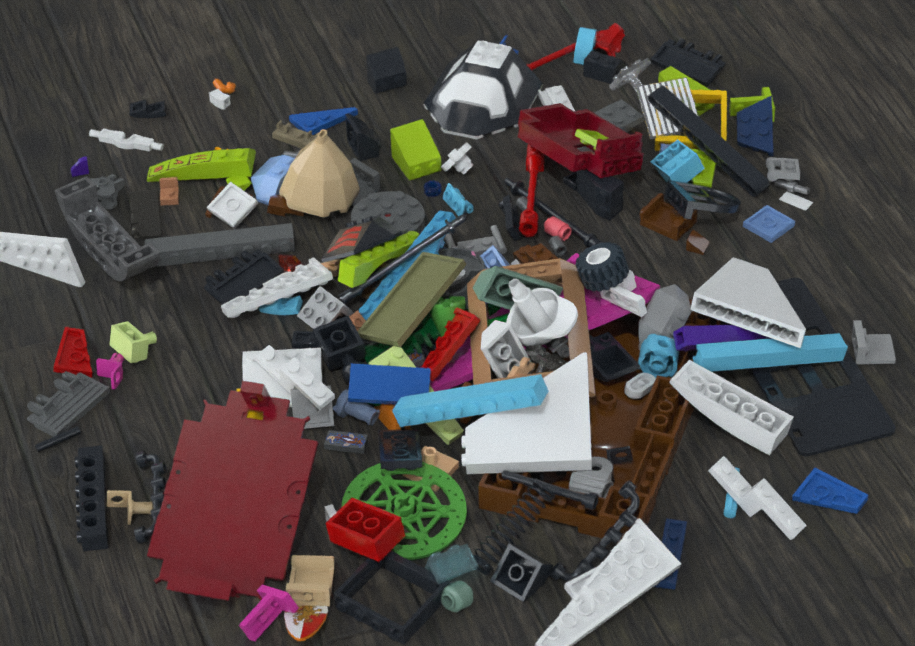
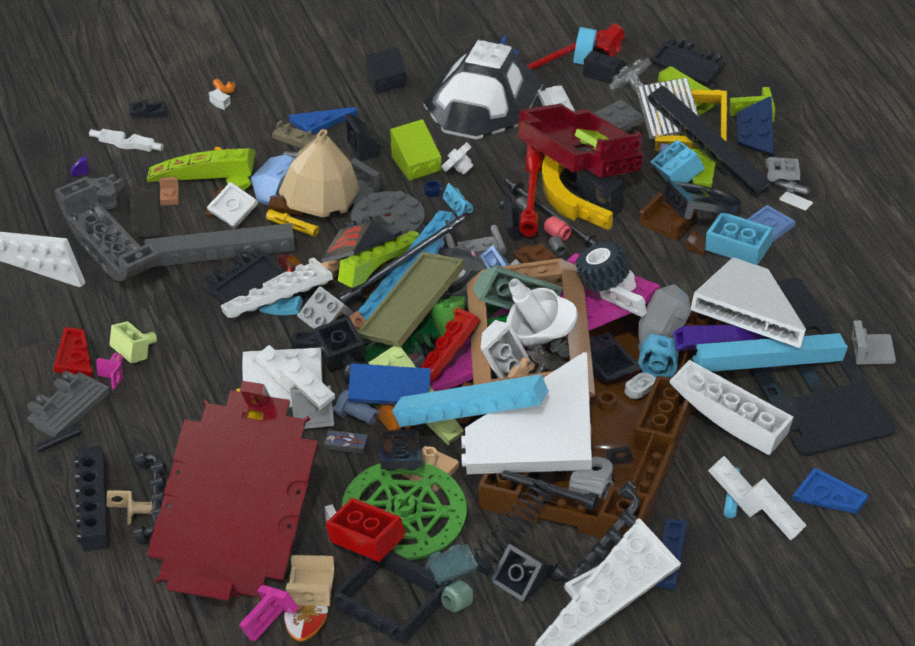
none -> yellow pin [266,209,319,237]
none -> yellow arch [542,155,613,230]
none -> medium azure brick [705,213,773,265]

